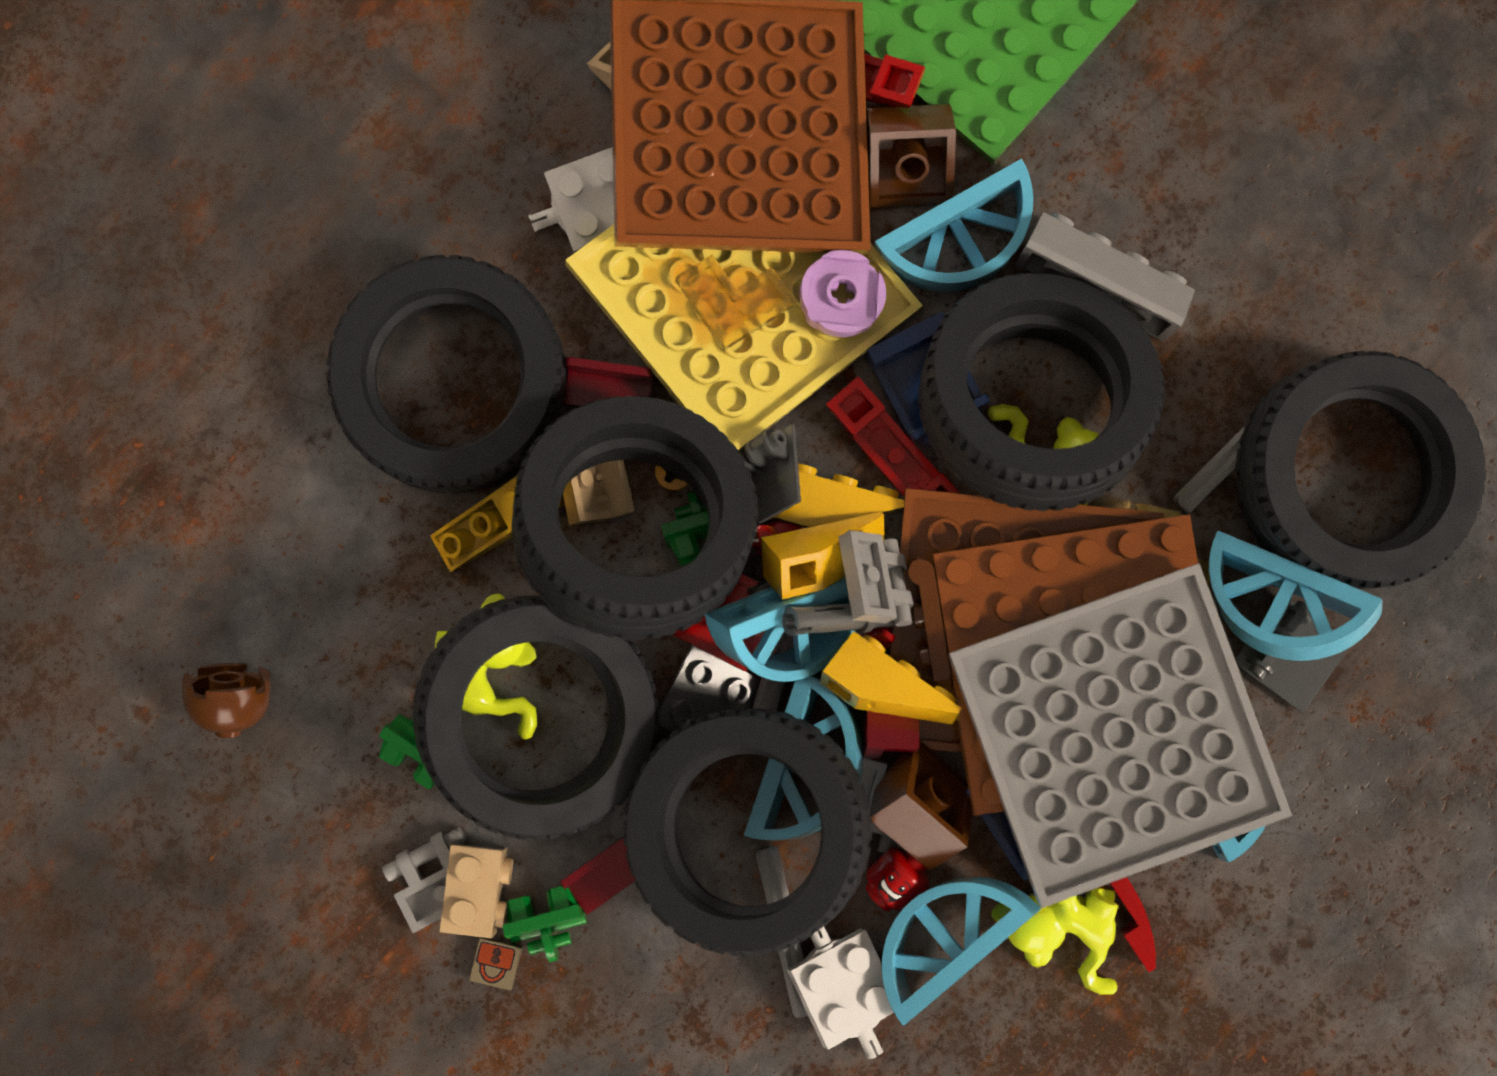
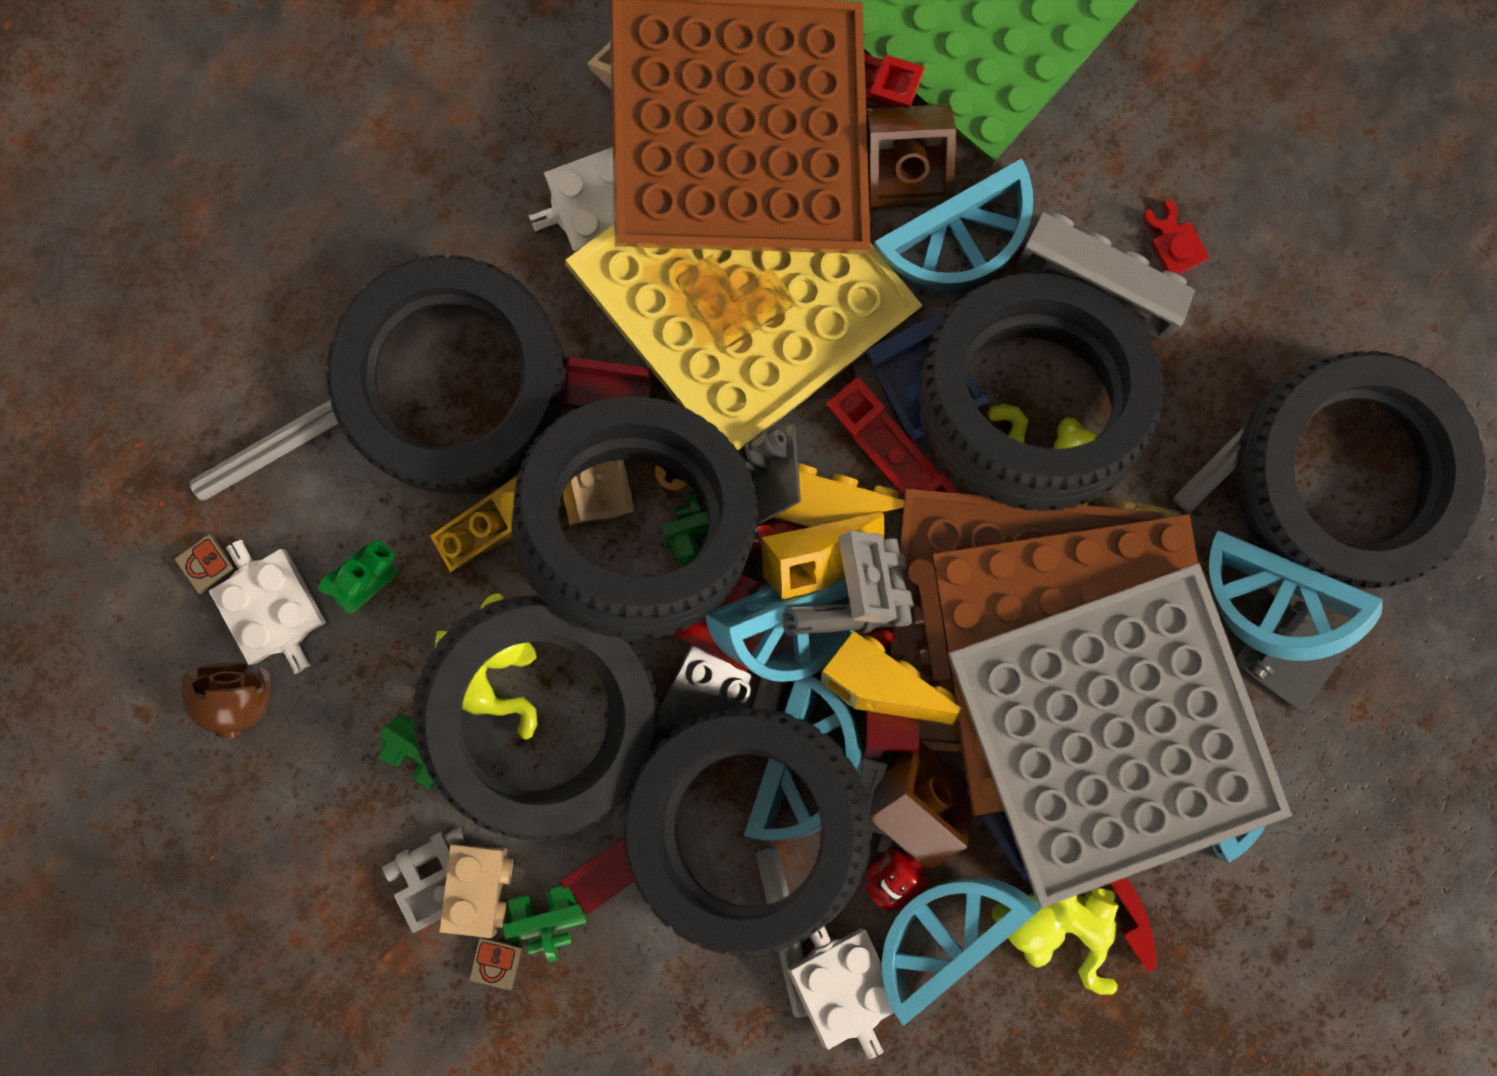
lavender plate [799,250,886,337] -> none
none -> tile [175,534,237,594]
none -> light grey axle [189,400,338,501]
none -> white plate [209,540,327,674]
none -> green hips [317,539,399,616]
none -> red plate [1143,199,1210,275]

